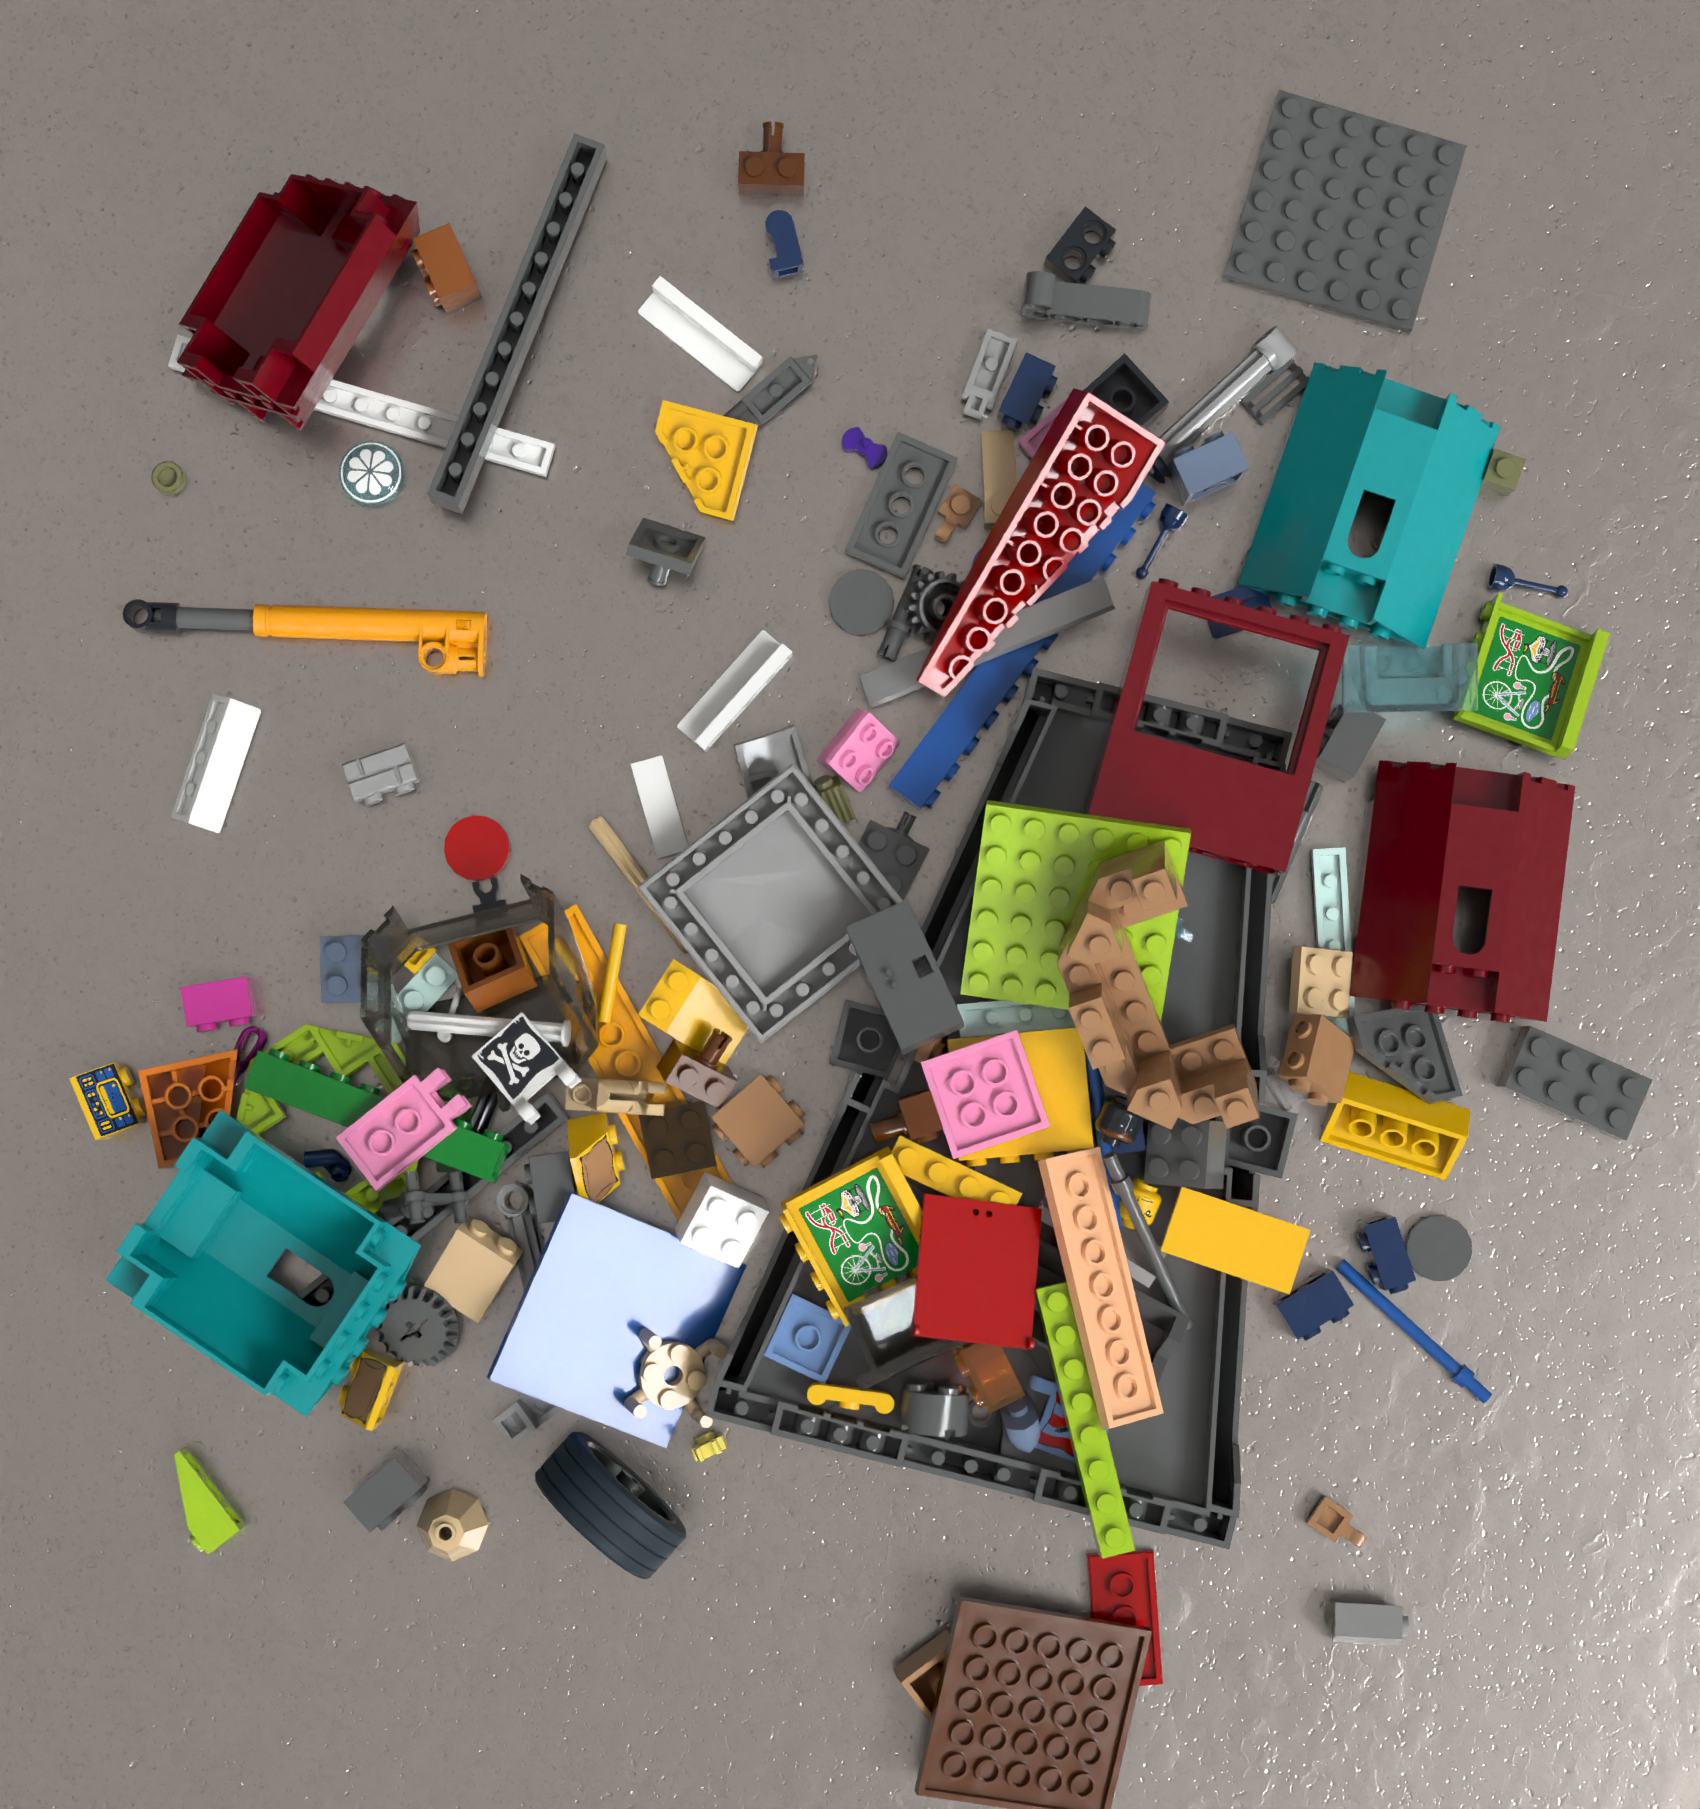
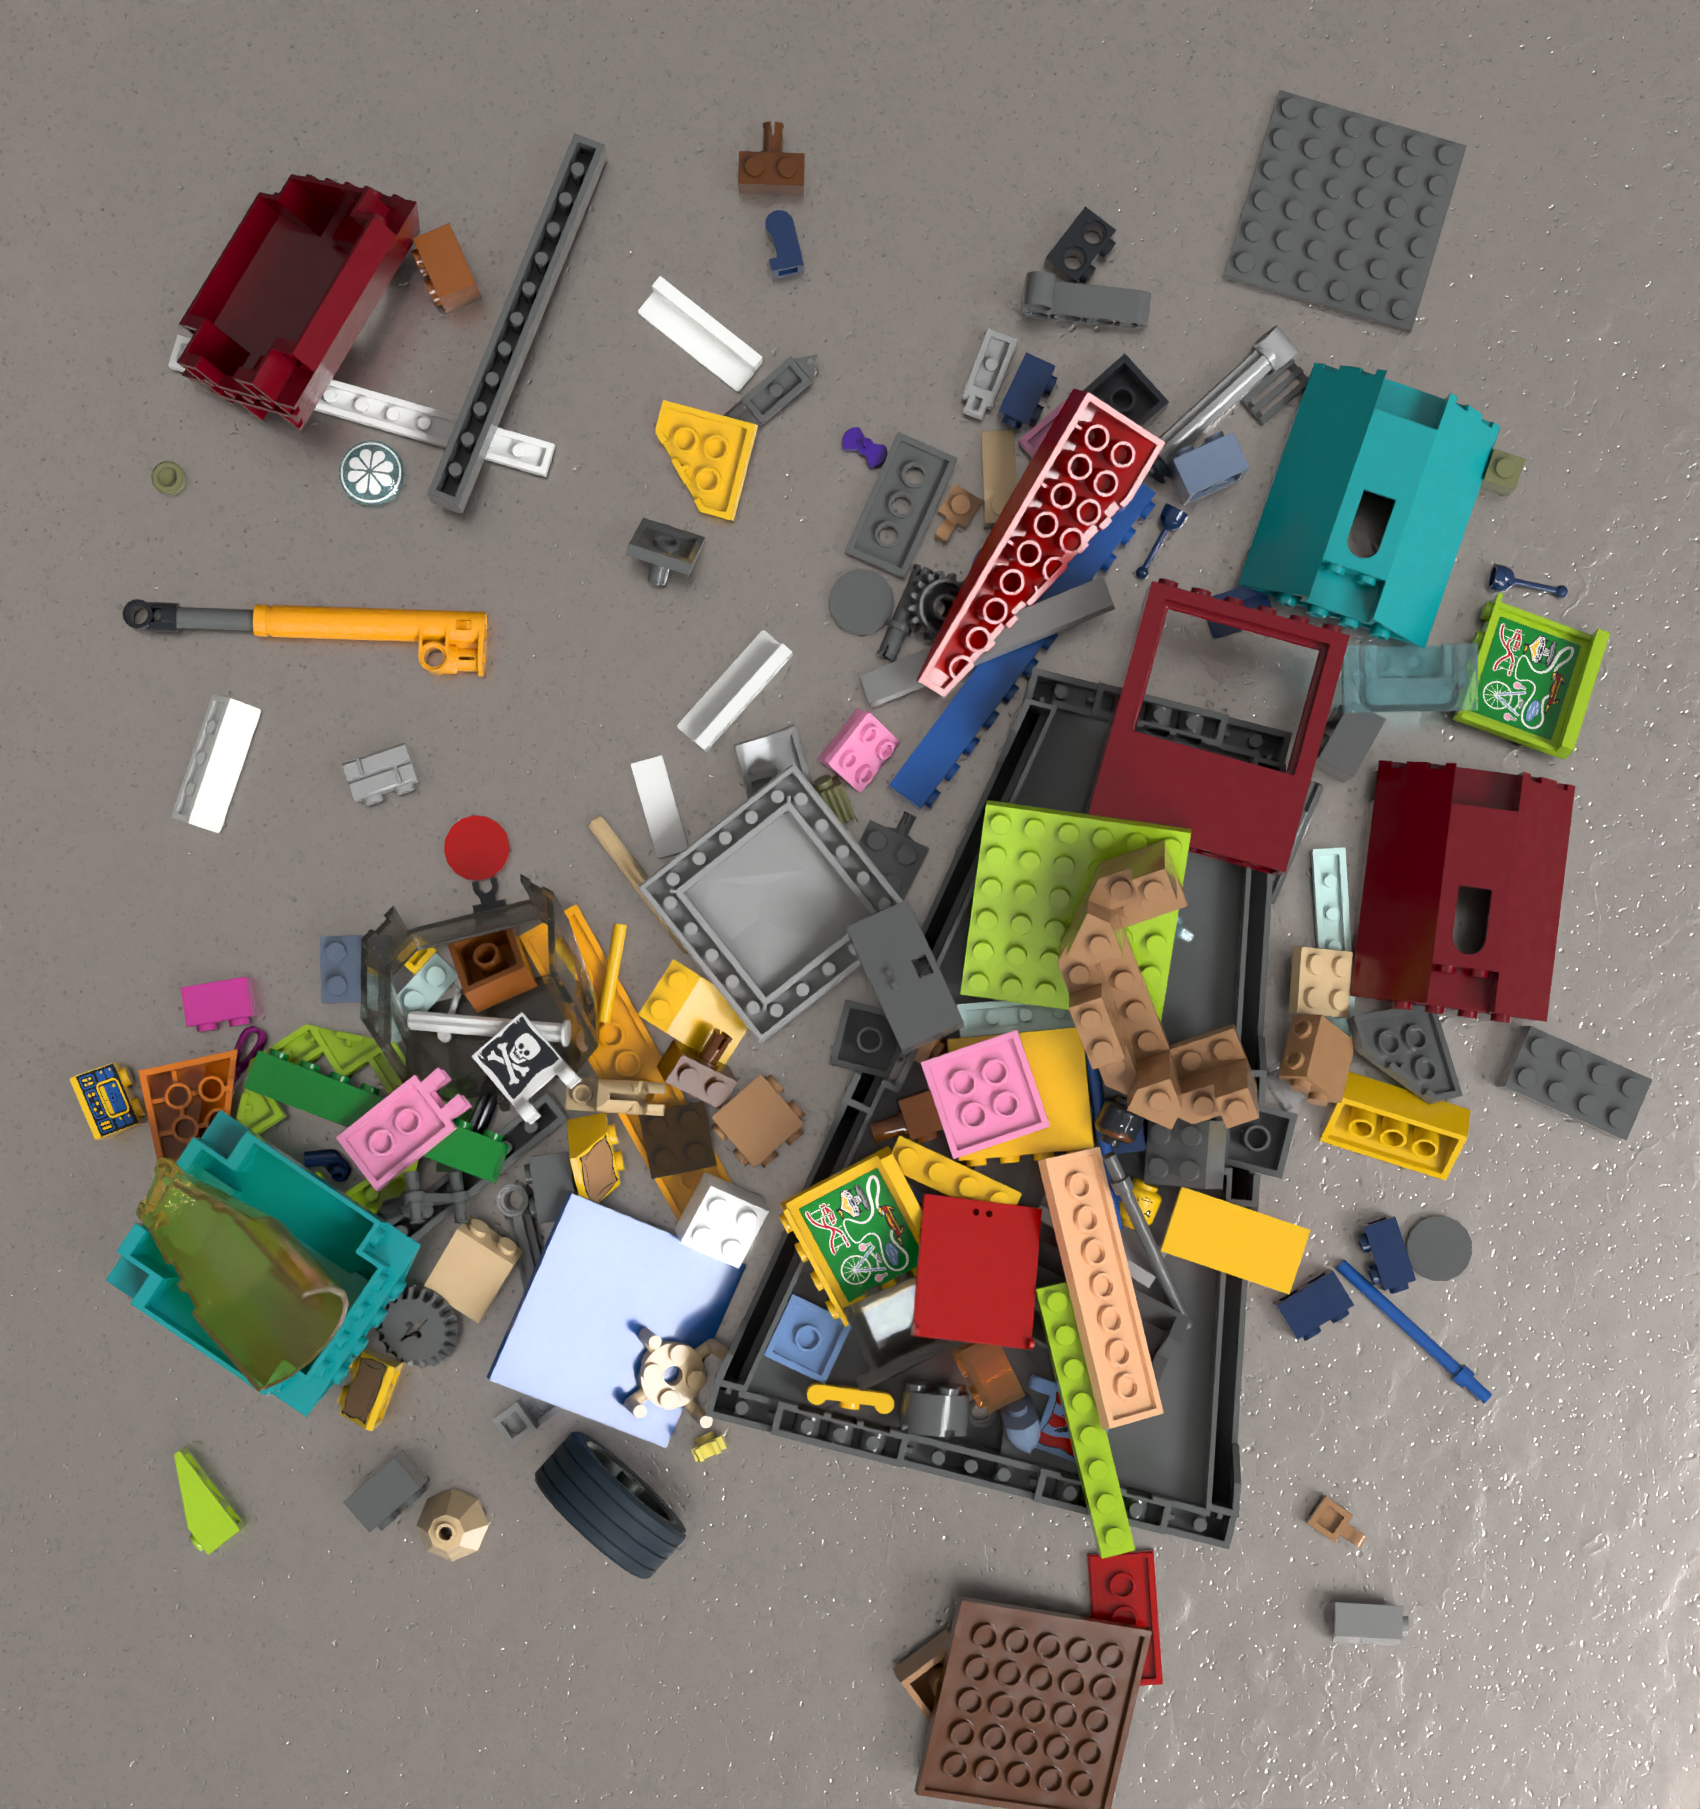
none -> clear yellow windscreen [136,1157,349,1392]

